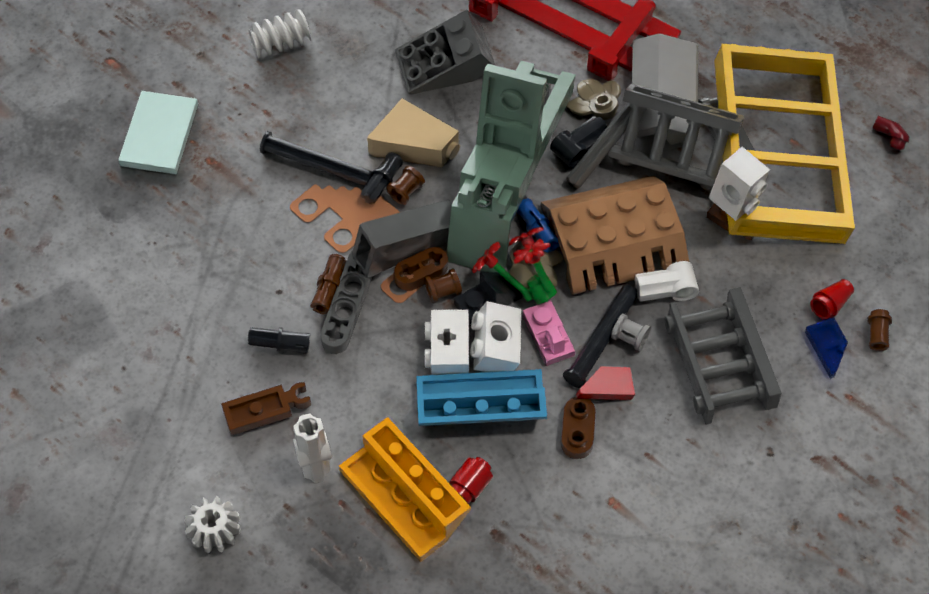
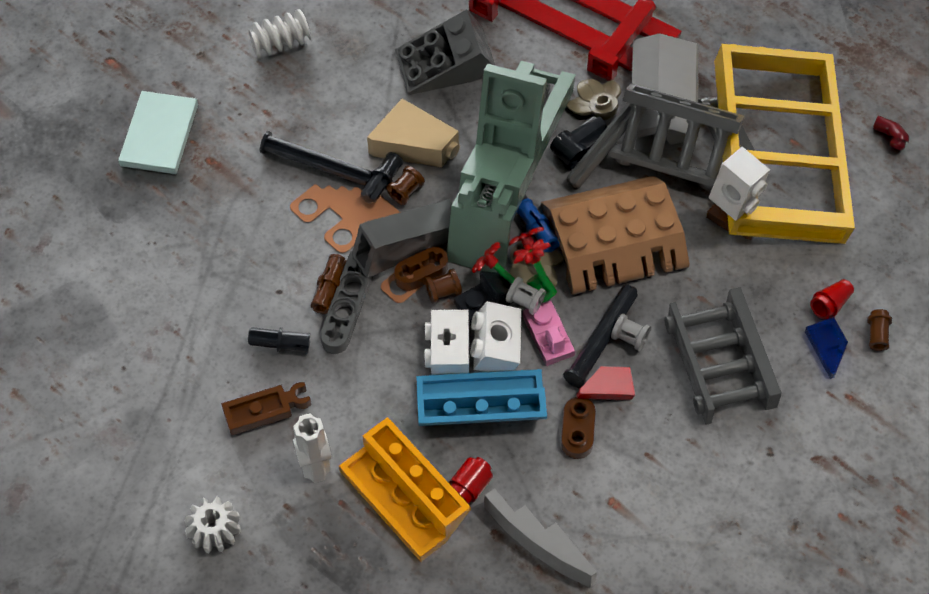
white piece [635,261,699,302] -> none
none -> light grey slope [484,488,597,588]
none -> light grey bush [506,277,546,315]

